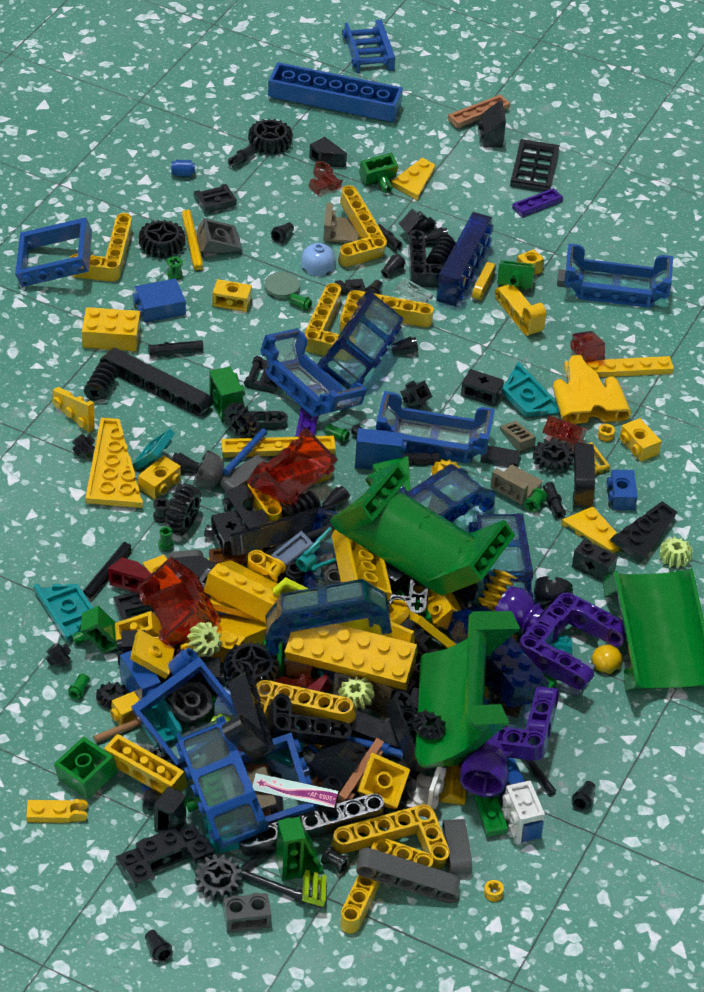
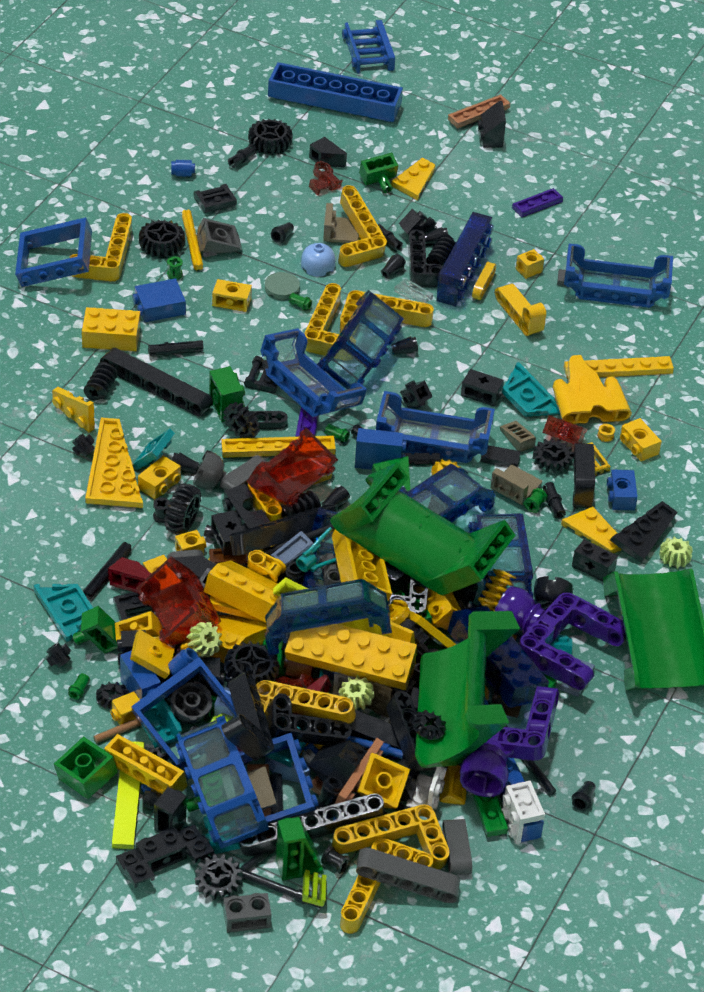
yellow hinge [26,799,88,823] -> none
black cone [145,930,173,962] -> none
green pin [158,527,174,551] -> none
blue bar [223,429,267,476] -> none
sticker [253,773,338,808] -> none
black plate [335,279,366,295] -> none
black cone [364,280,383,295] -> none
yellow bush [484,880,504,902] -> none
green brick [497,260,536,290] -> none
black piece [510,139,560,191] -> none
clear red brick [570,331,605,363] -> none
yellow hair [591,645,623,674] -> none
none -> neon yellow tile [112,741,144,849]
none -> yellow brick [175,530,206,554]

